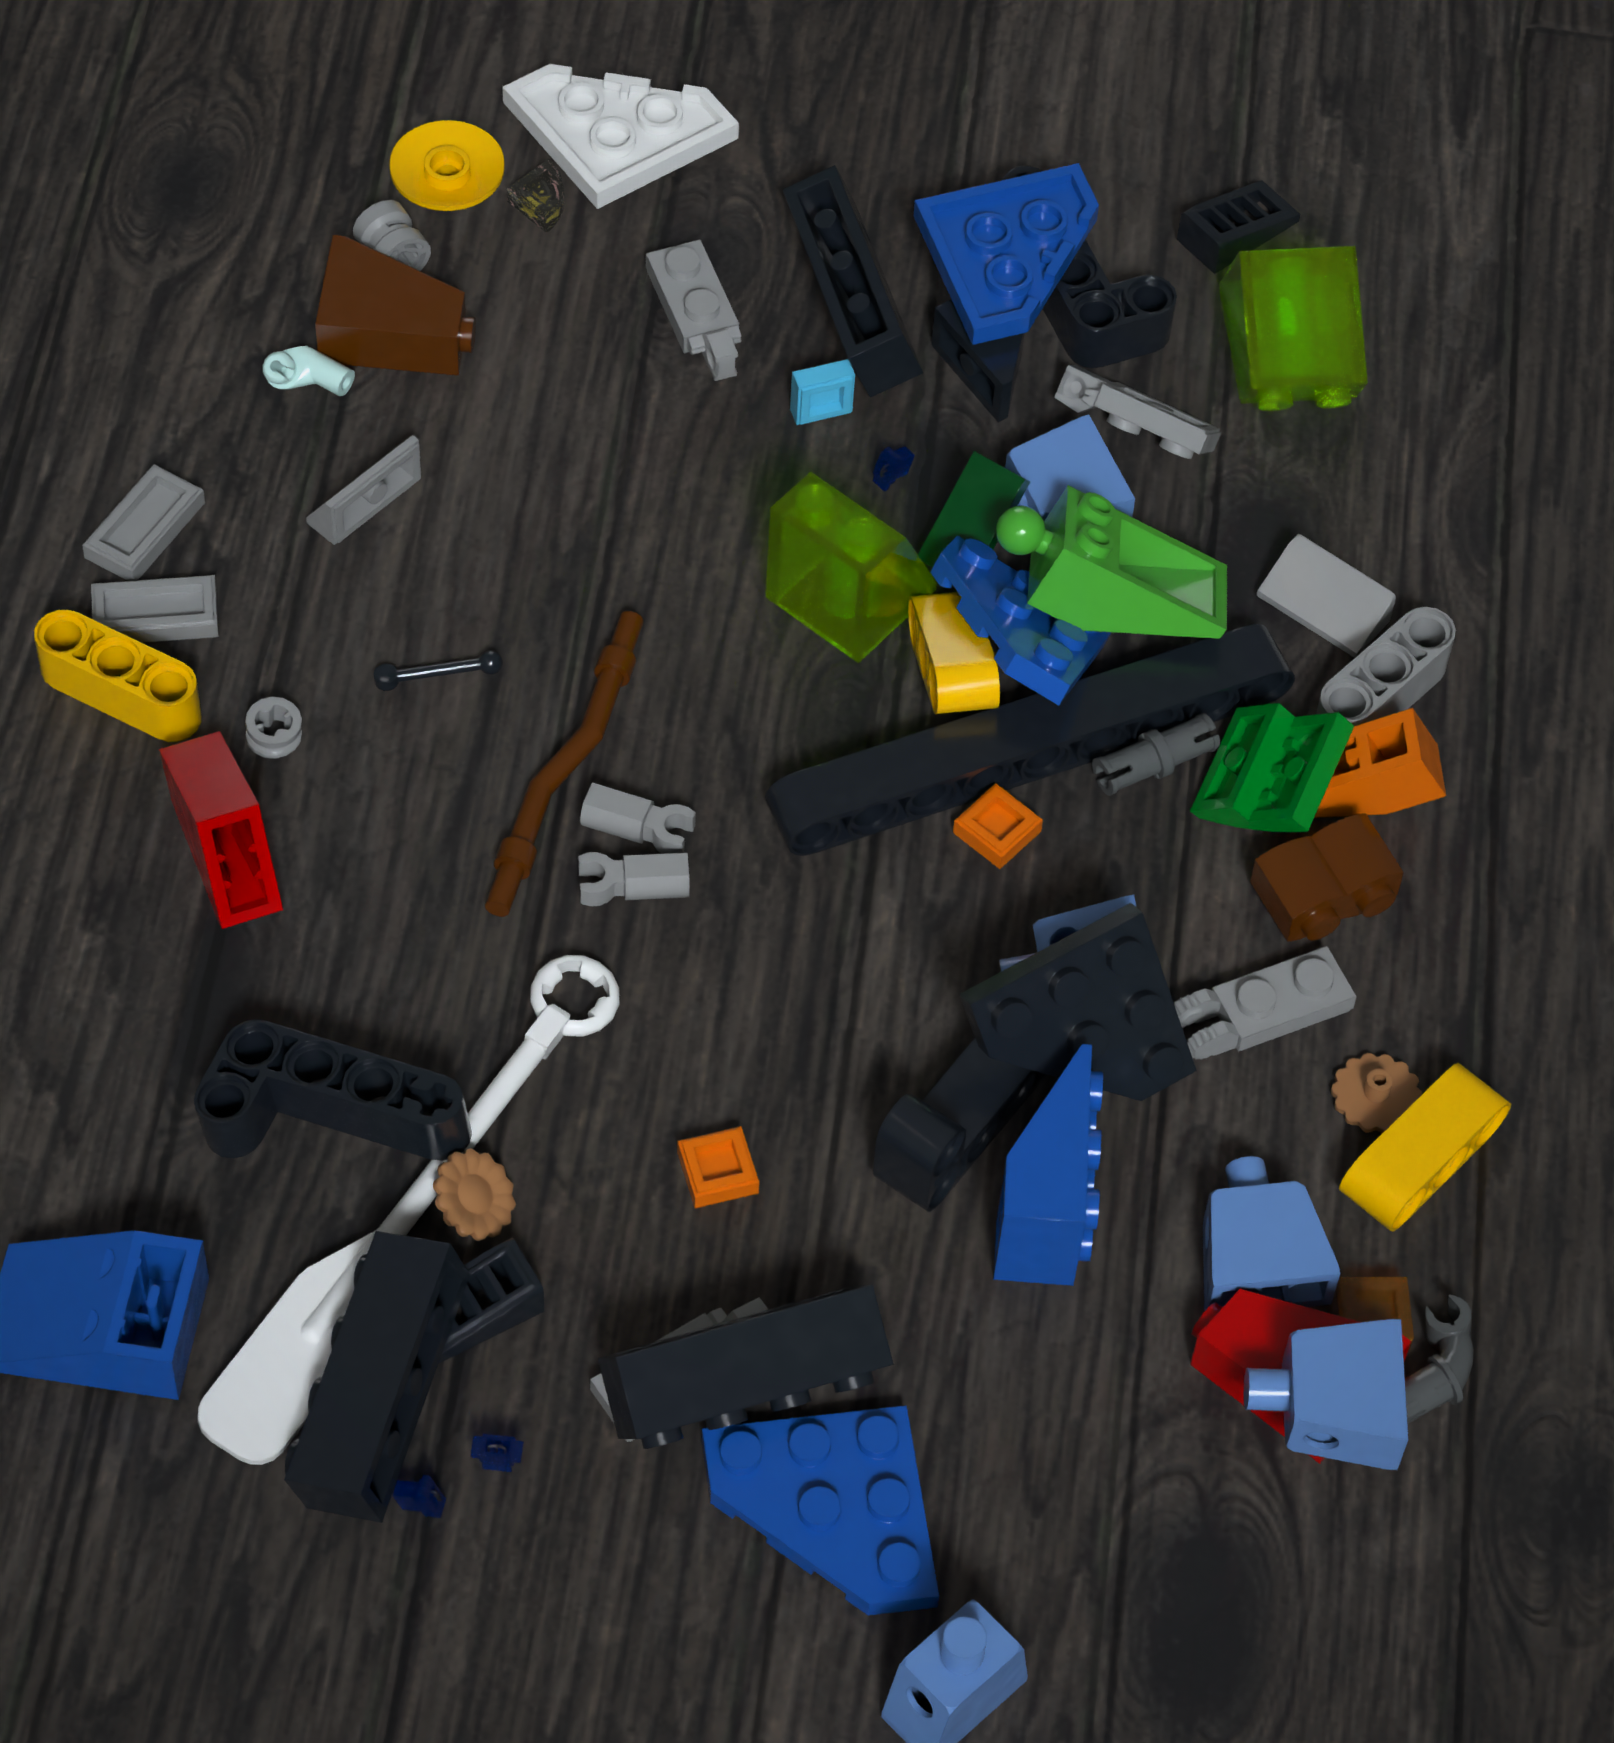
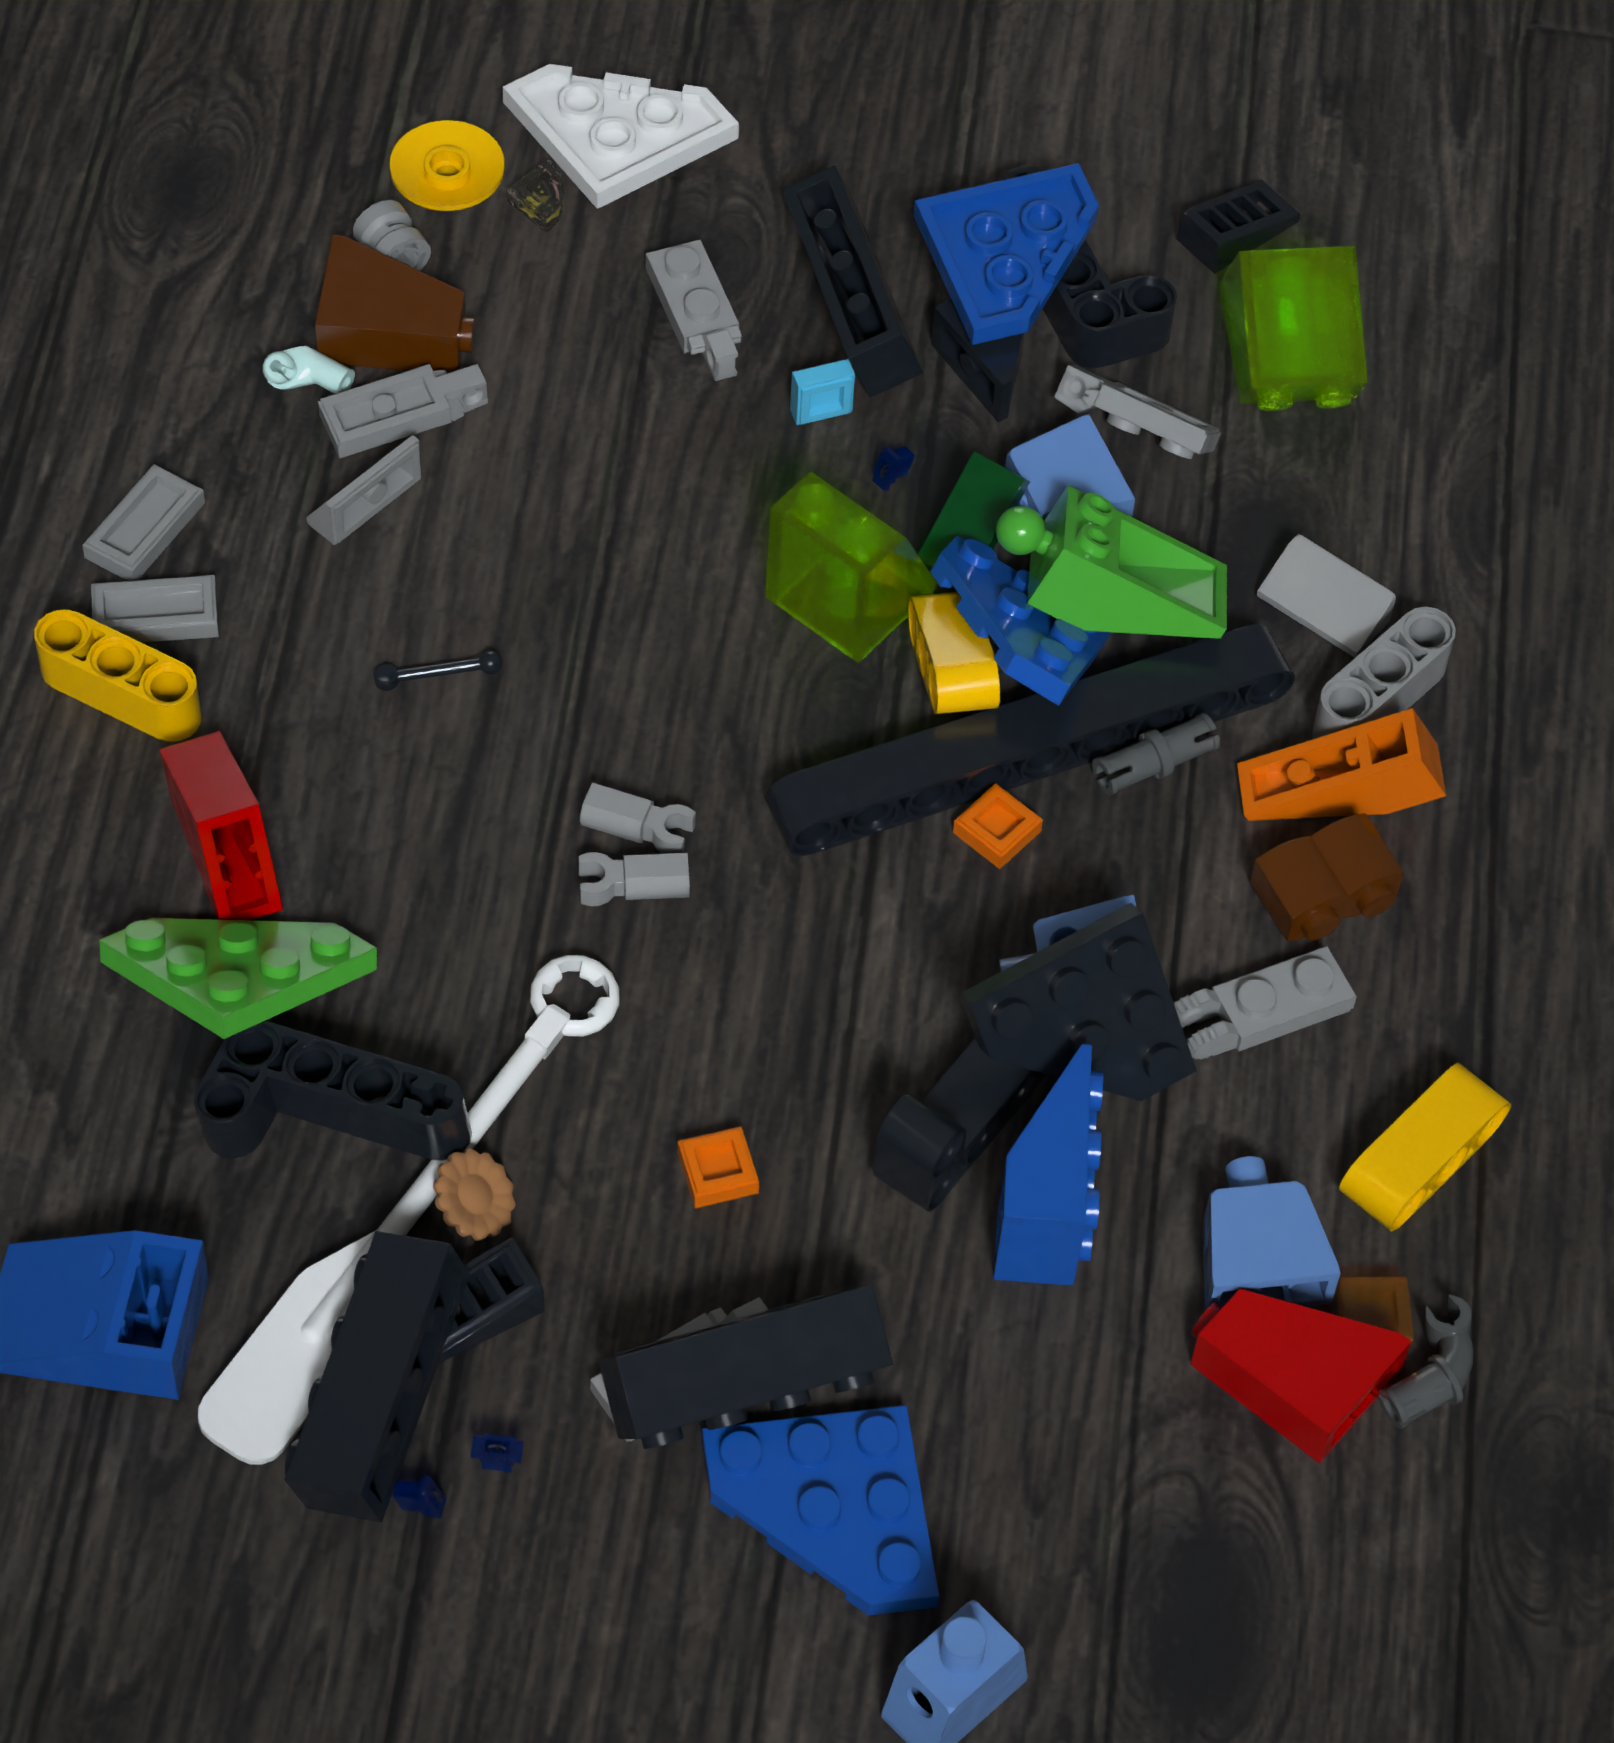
light grey bush [245,697,302,758] -> none
reddish brown bar [485,611,644,917] -> none
green slope [1190,703,1354,832] -> none
medium blue torso [1244,1319,1408,1470] -> none
medium nougat piece [1331,1053,1422,1133] -> none
none -> bright green plate [99,918,377,1039]
none -> light grey hinge [318,364,488,459]

